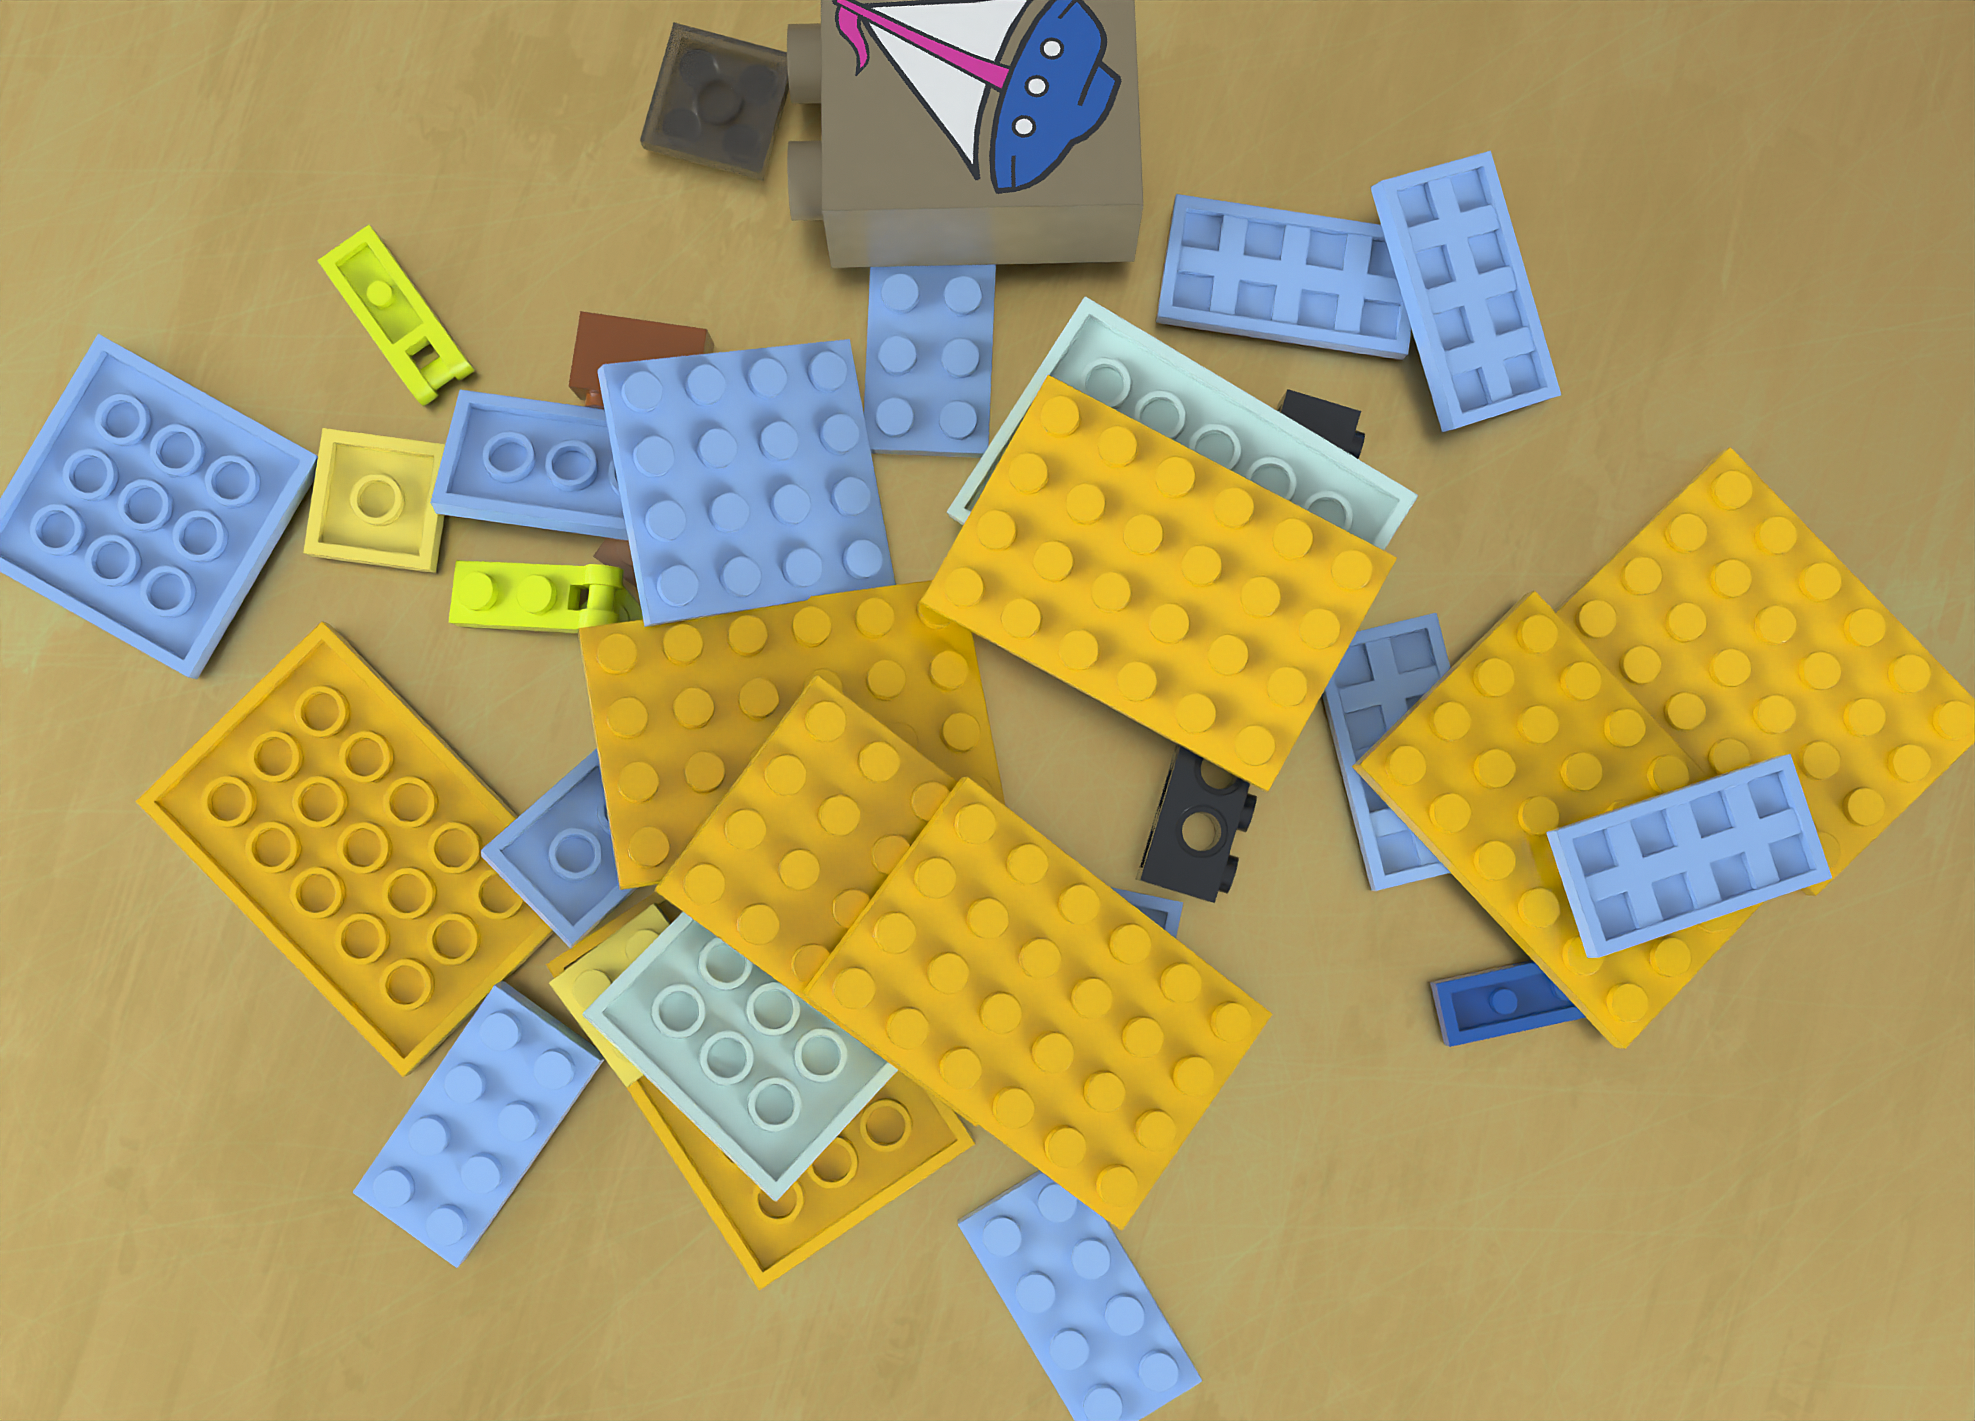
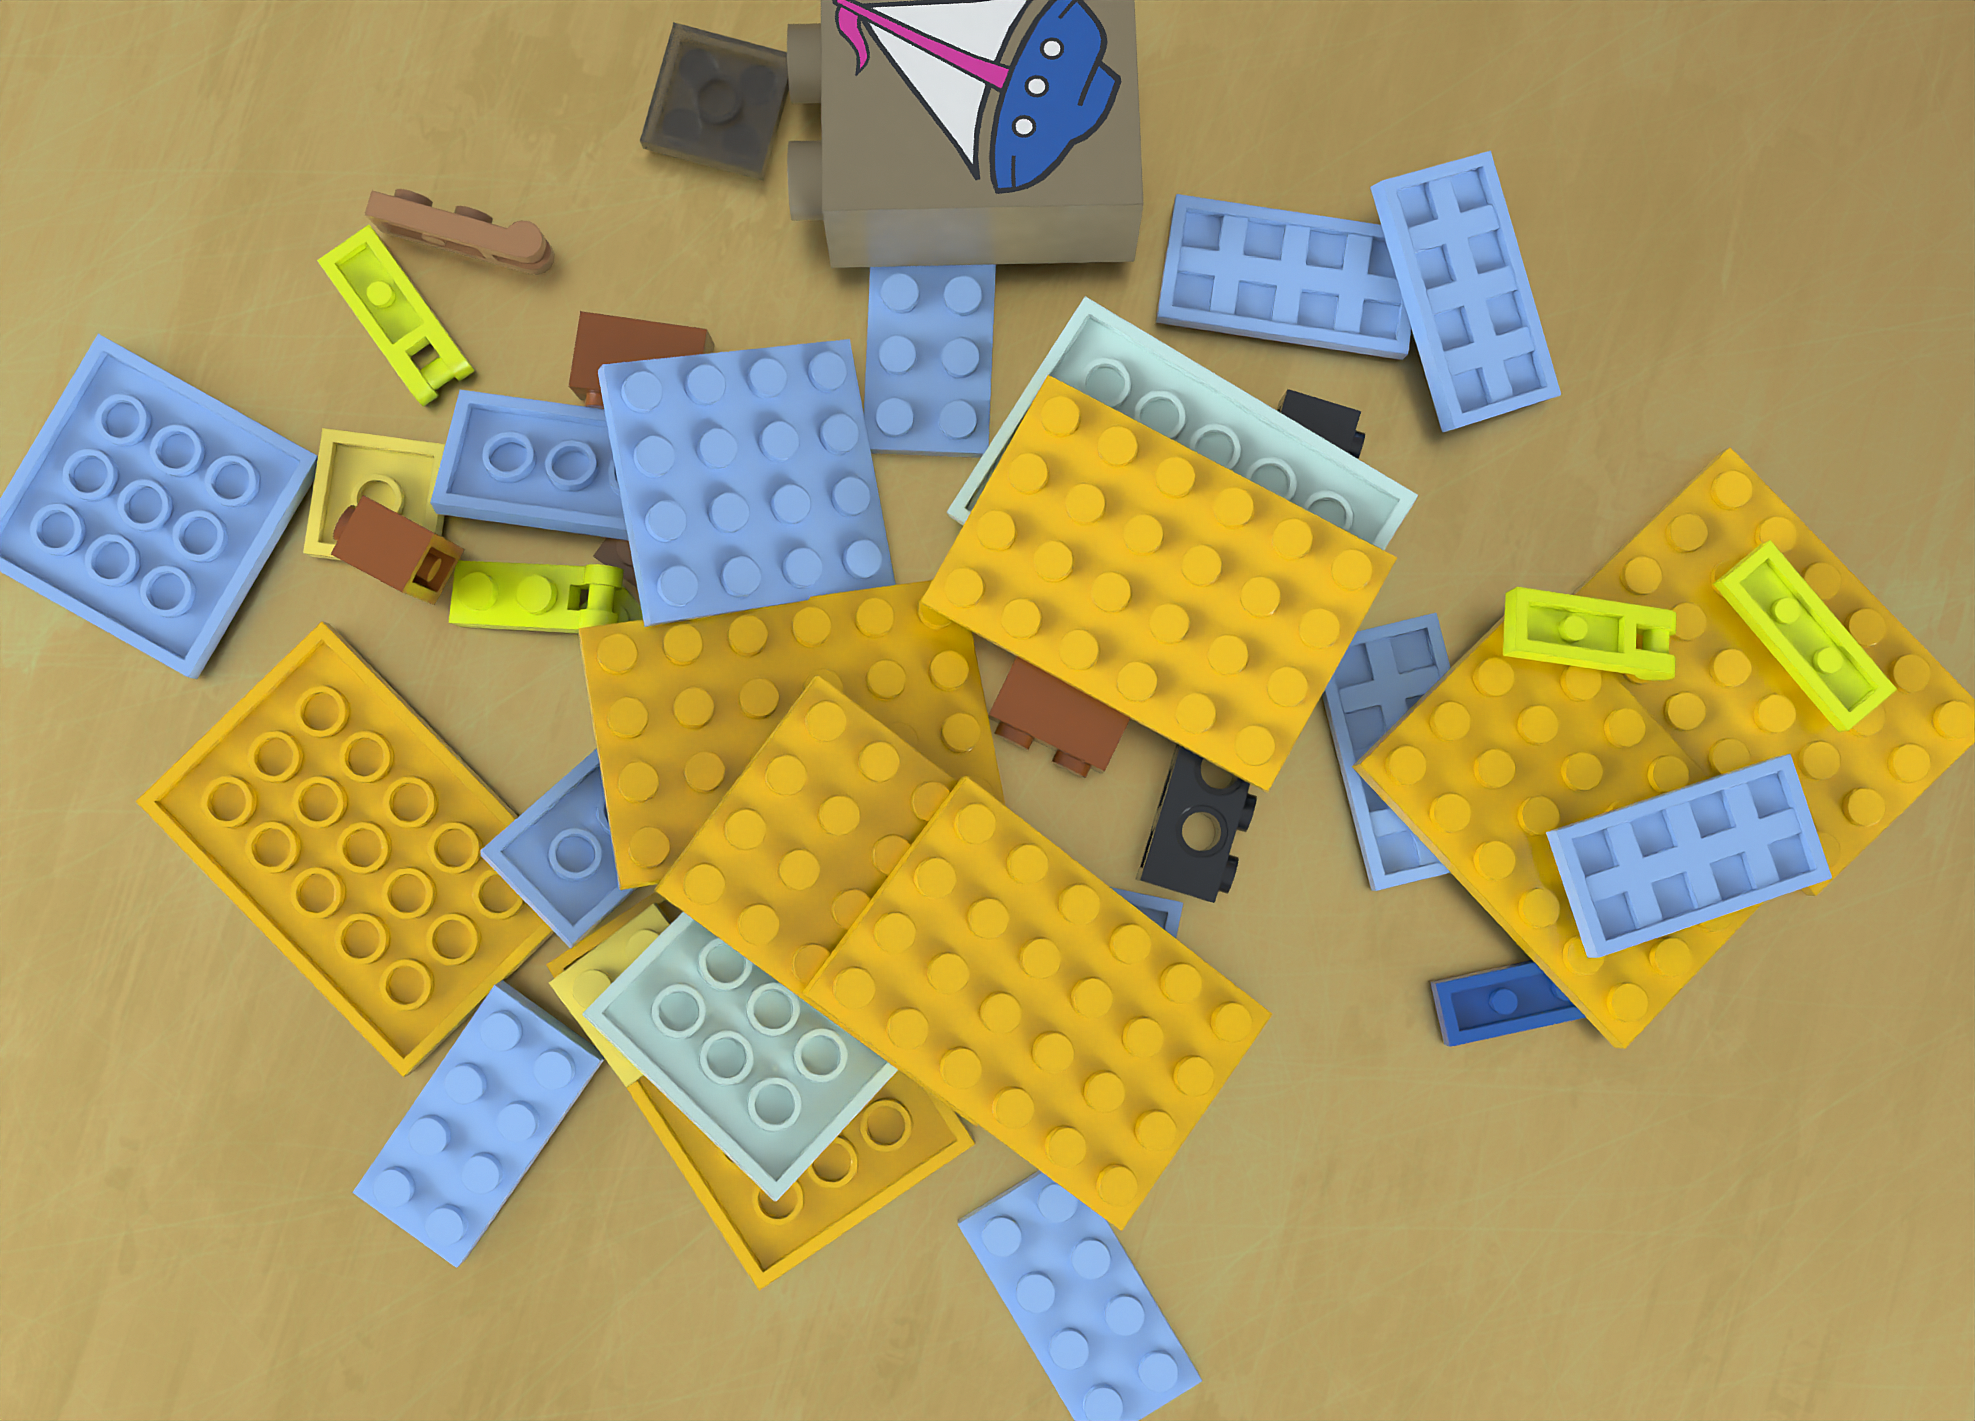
none -> dark orange brick [331,495,465,605]
none -> medium nougat plate [365,189,554,275]
none -> dark orange brick [988,656,1131,778]
none -> neon yellow plate [1503,587,1677,681]
none -> neon yellow plate [1713,540,1897,732]

